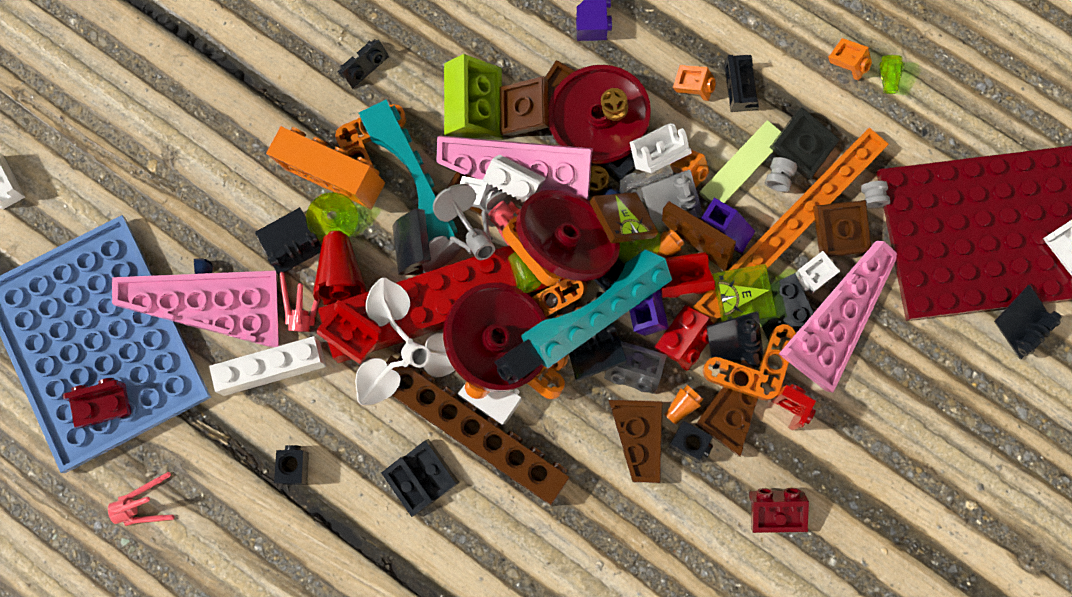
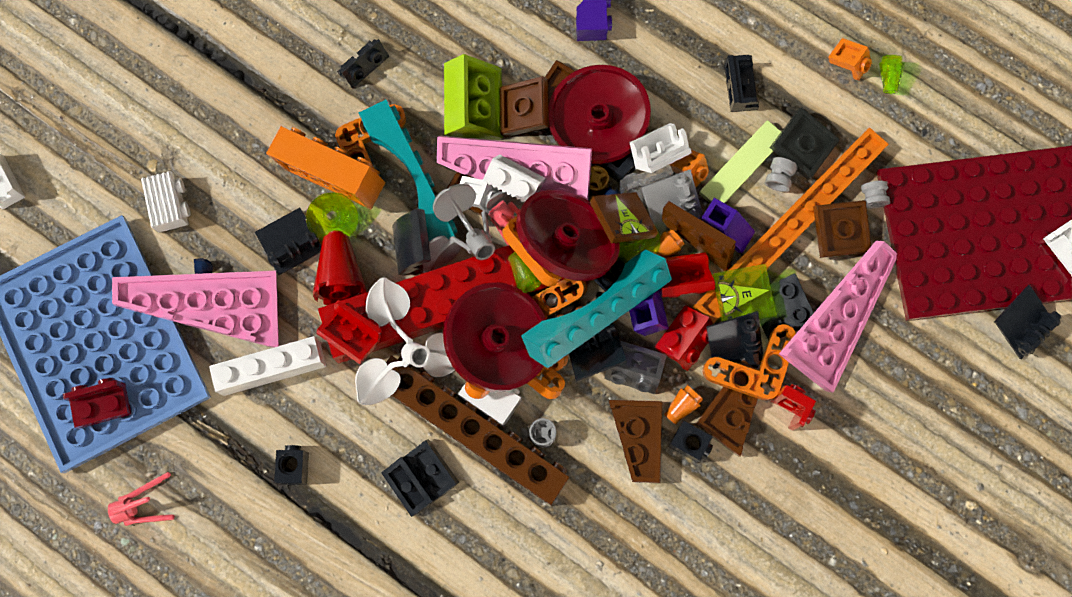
coral plant [279,272,320,332] -> none
black brick [494,339,544,385] -> none
pearl gold wheel [601,88,628,121] -> none
orange bracket [673,65,716,101] -> none
dark red bracket [749,488,809,533] -> none
white bracket [796,251,840,295] -> none
none -> white brick [141,171,190,233]
none -> light grey wheel [529,418,556,448]

